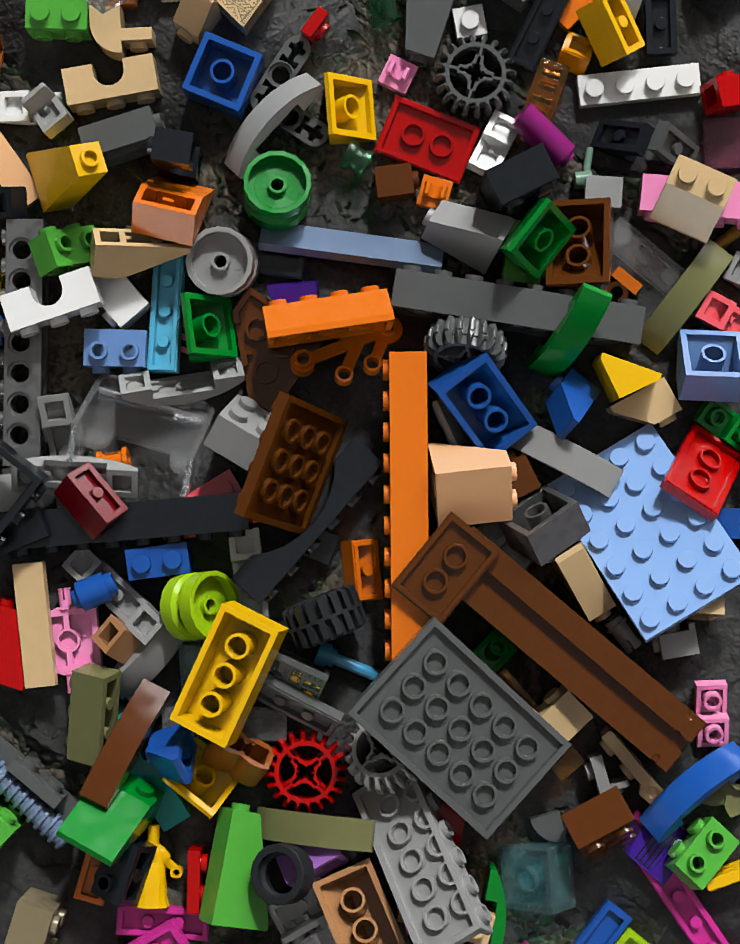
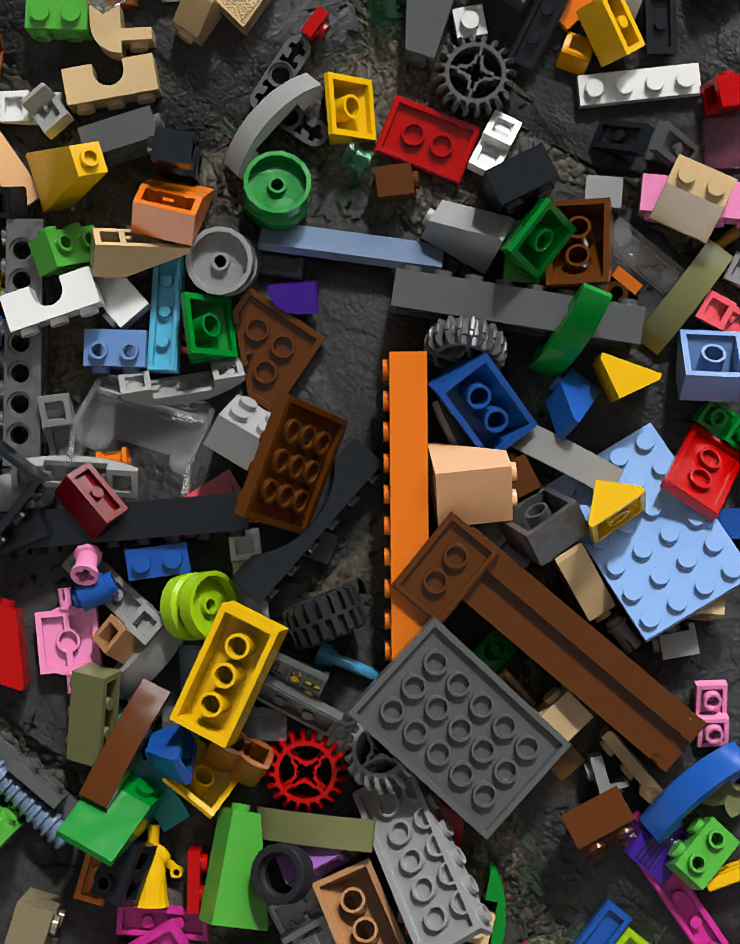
tan tile [12,561,58,689] -> none
blue brick [182,31,265,120] -> none
orange slope [262,285,395,349] -> none
orange plant [290,317,403,386] -> none
orange slope [341,538,383,602] -> none
bright pink tile [378,54,418,97] -> none
orange tile [416,174,453,210] -> none
clear light blue slope [500,841,576,915] -> none
magenta brick [510,103,575,168] -> none
clear orange slope [523,58,570,121] -> none
dark grey tile [529,810,567,843] -> none
sand green hand [573,147,594,190] -> none
tan slope [606,377,682,427] -> none
none -> bright pink bush [70,544,102,586]
none -> yellow slope [588,480,646,544]

